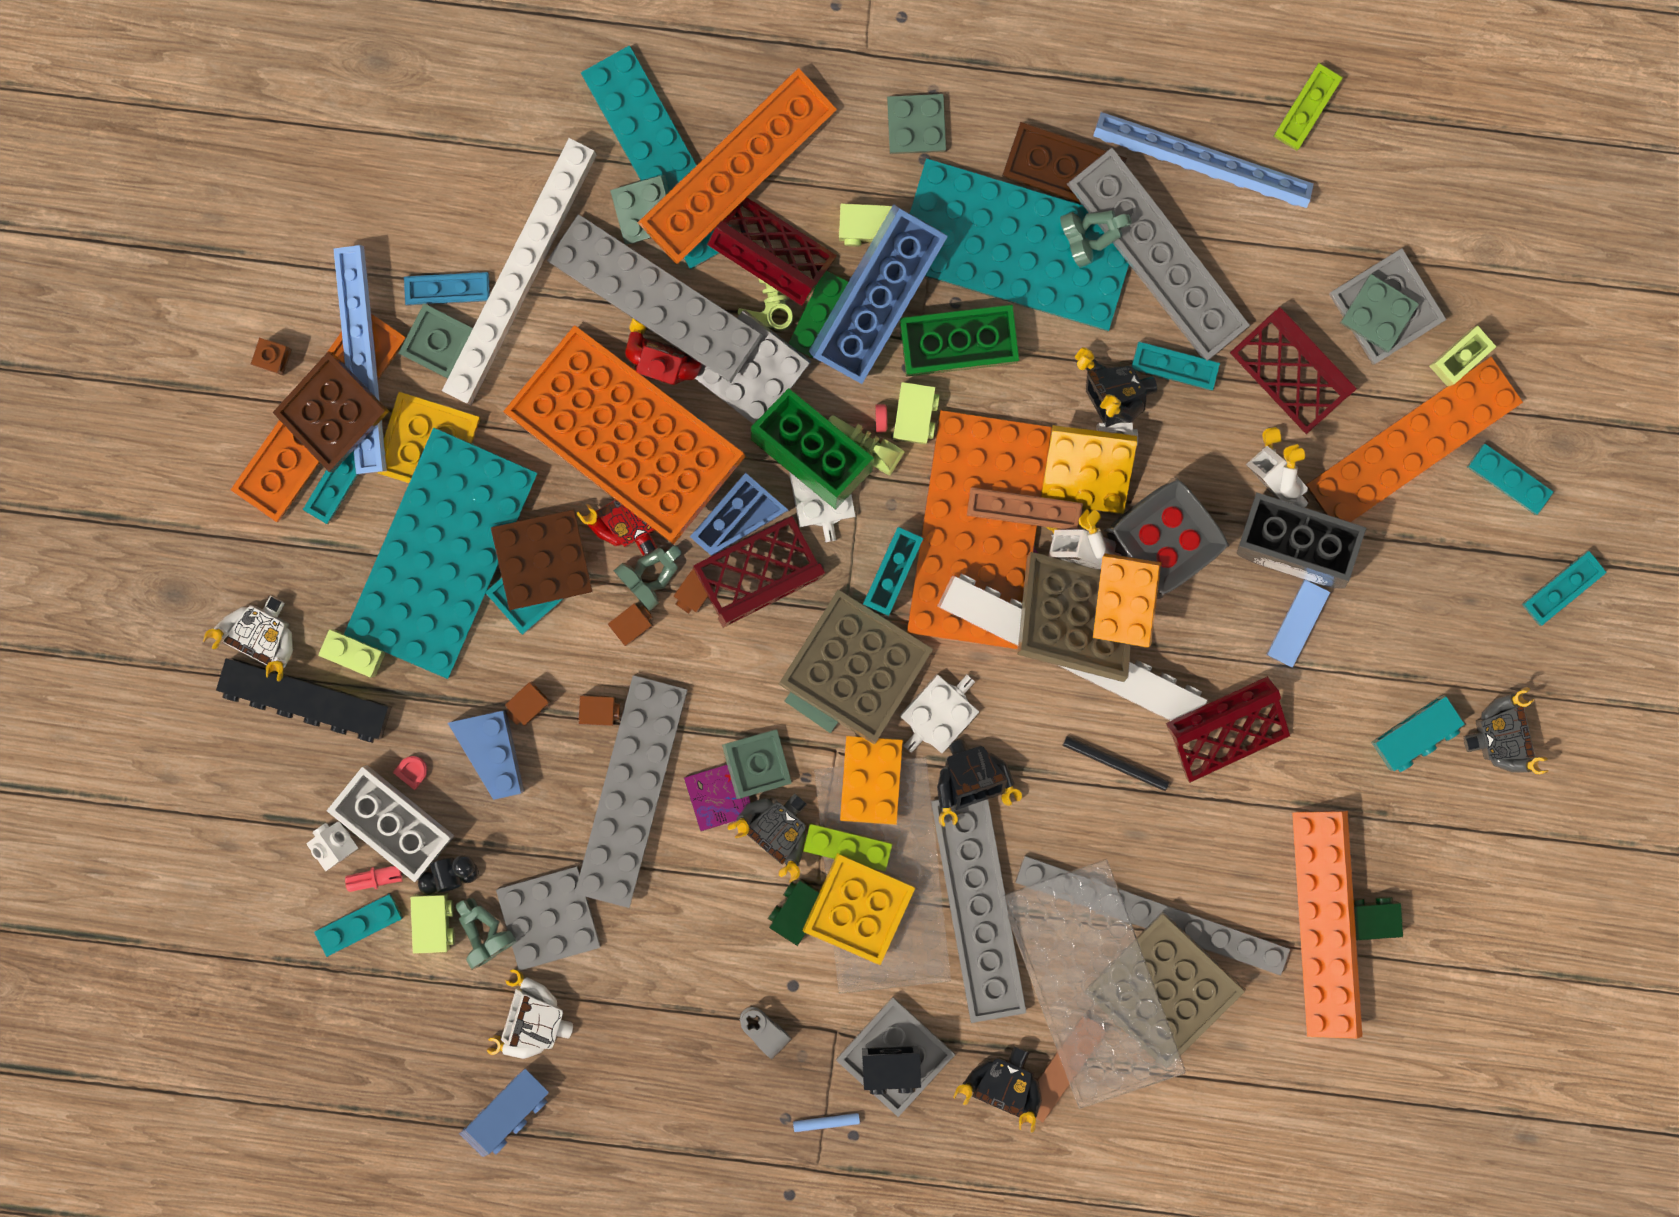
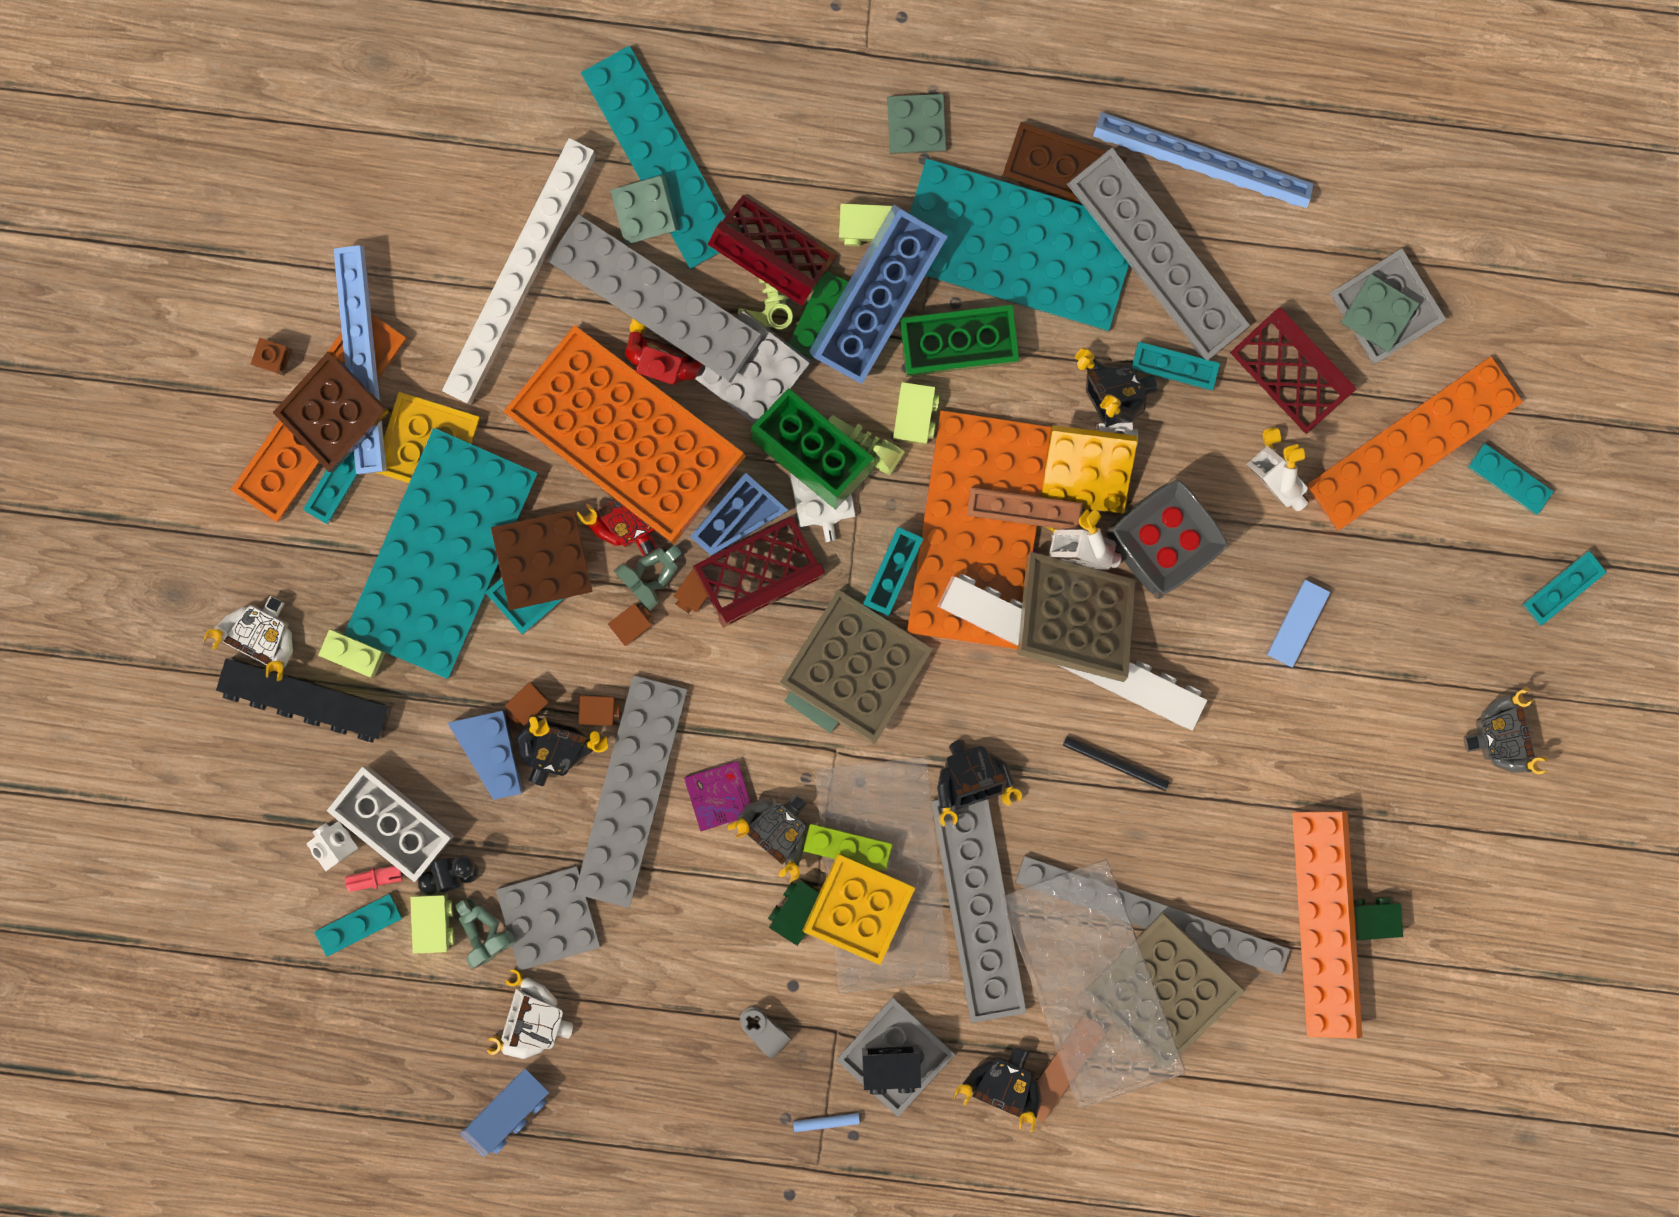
coral tile [393,756,428,790] -> none
sand green plate [398,304,473,379] -> none
dark azure tile [404,272,490,306] -> none
orange plate [637,68,837,264] -> none
sand green plate [722,729,792,799] -> none
light orange plate [840,736,903,825] -> none
coral tile [875,404,887,433] -> none
white plate [899,674,979,753] -> none
sand green piece [1060,210,1132,268] -> none
light orange plate [1093,553,1161,647] -> none
dark red fence [1166,676,1290,783] -> none
dark grey brick [1237,492,1366,589] -> none
lime plate [1273,63,1343,151] -> none
teal brick [1371,696,1465,772] -> none
yellowish green brick [1429,326,1496,386] -> none
none -> torso [517,715,608,786]

